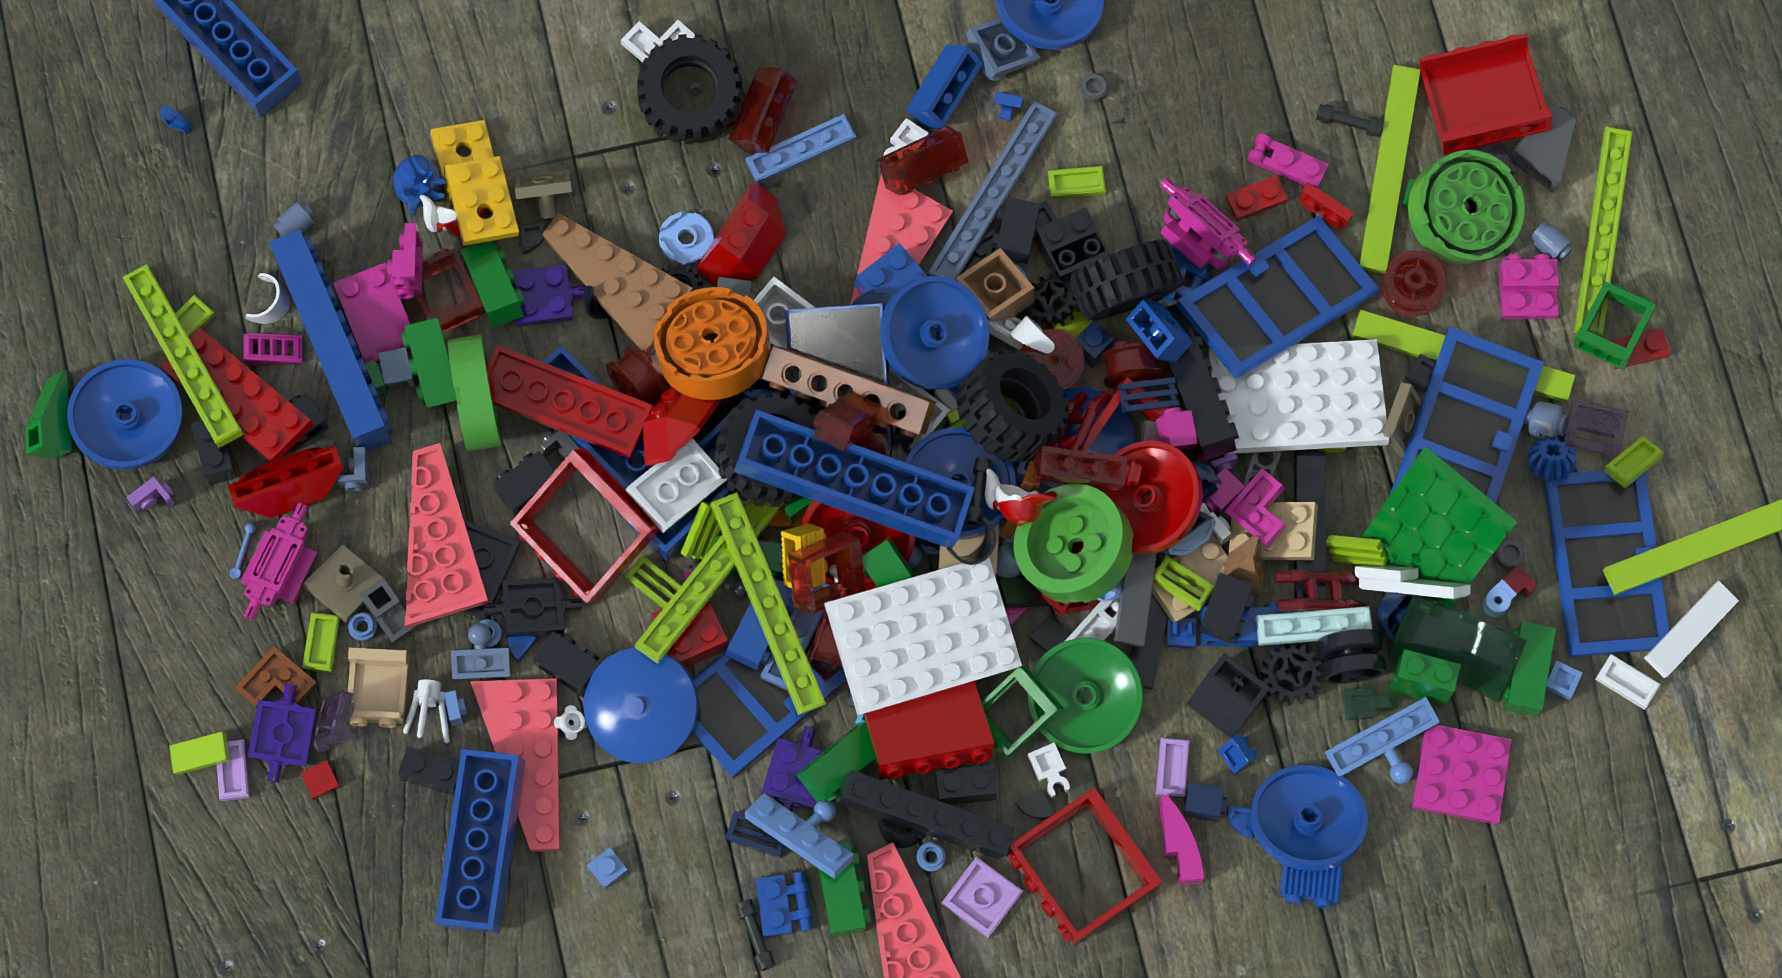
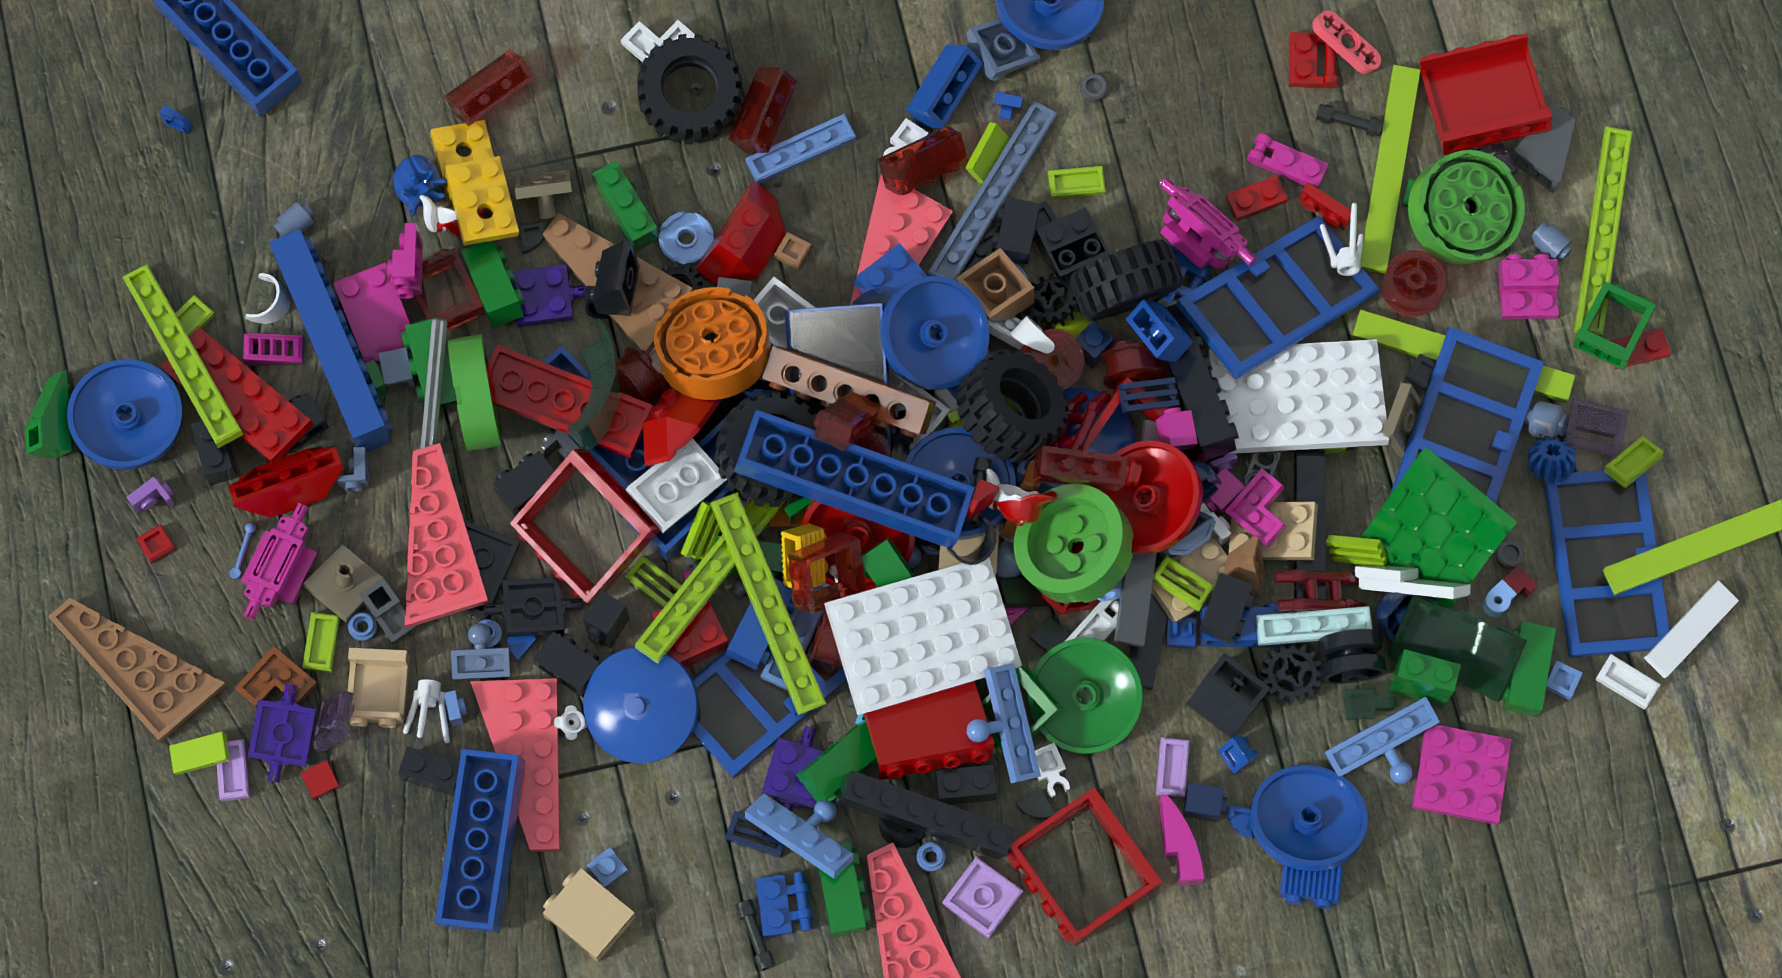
none -> medium nougat wing [48,598,227,743]
none -> red tile [136,524,177,564]
none -> light grey axle [420,319,447,449]
none -> clear red brick [444,49,535,126]
none -> tan panel [543,869,636,962]
none -> clear green panel [568,318,621,454]
none -> black brick [583,591,629,648]
none -> black slope [590,240,640,316]
none -> green brick [592,161,659,252]
none -> medium nougat tile [774,232,812,270]
none -> lime tile [965,122,1010,184]
none -> red slope [966,479,999,519]
none -> medium blue plate [966,663,1041,783]
none -> red plate [1288,32,1338,88]
none -> coral beam [1313,10,1381,74]
none -> white plant [1320,203,1364,276]

